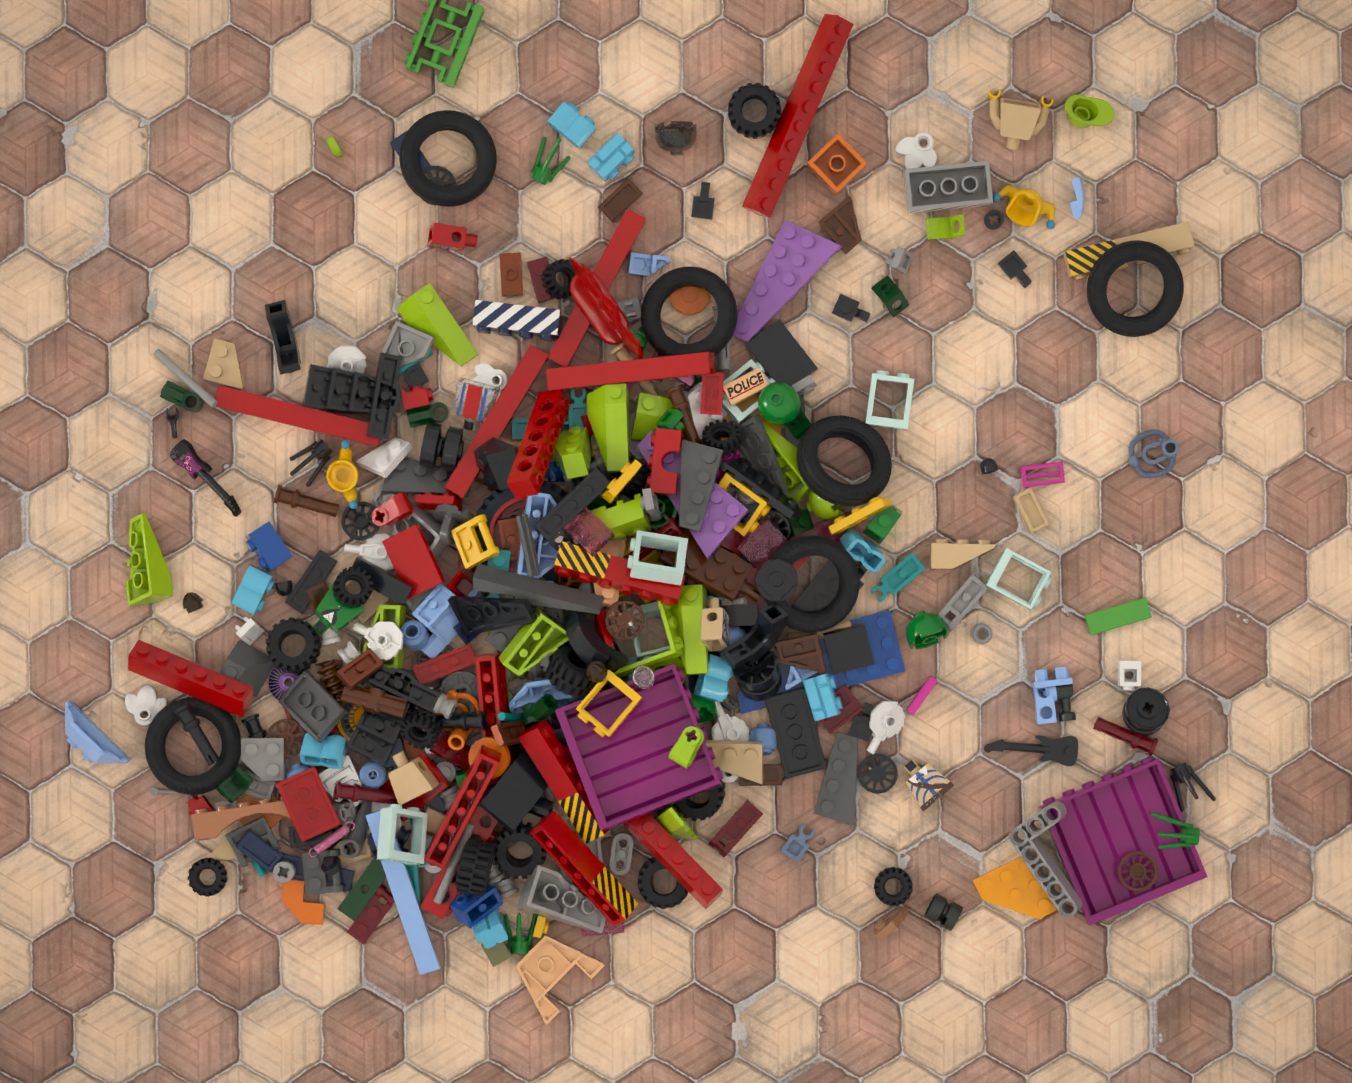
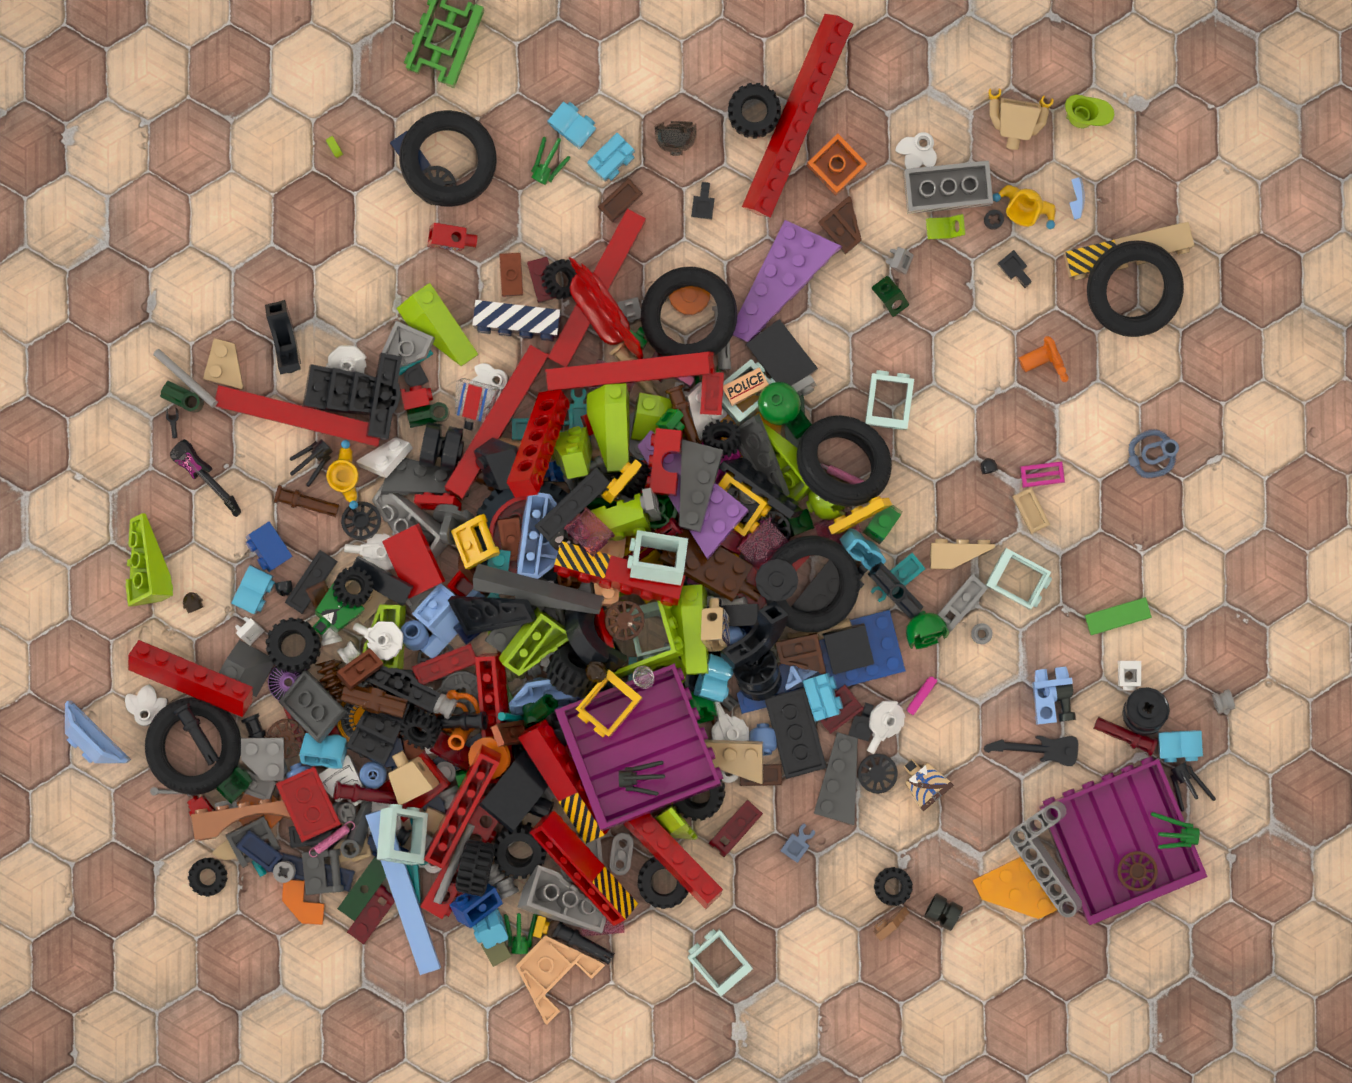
black plate [321,856,342,876] -> none
red piece [372,492,414,526] -> none
dark grey axle [516,514,540,577] -> none
light blue slope [627,252,671,276] -> none
lime piece [668,726,704,769] -> none
black plate [832,294,871,322] -> none
none -> black pin [551,921,615,965]
none -> pearl dark grey plant [619,761,665,796]
none -> light aqua window [687,928,753,996]
none -> bright pink piece [821,464,864,484]
none -> black piece [868,562,923,619]
none -> orange piece [1018,336,1069,382]
none -> medium azure brick [1158,730,1203,762]
none -> light grey wheel [1212,689,1235,714]

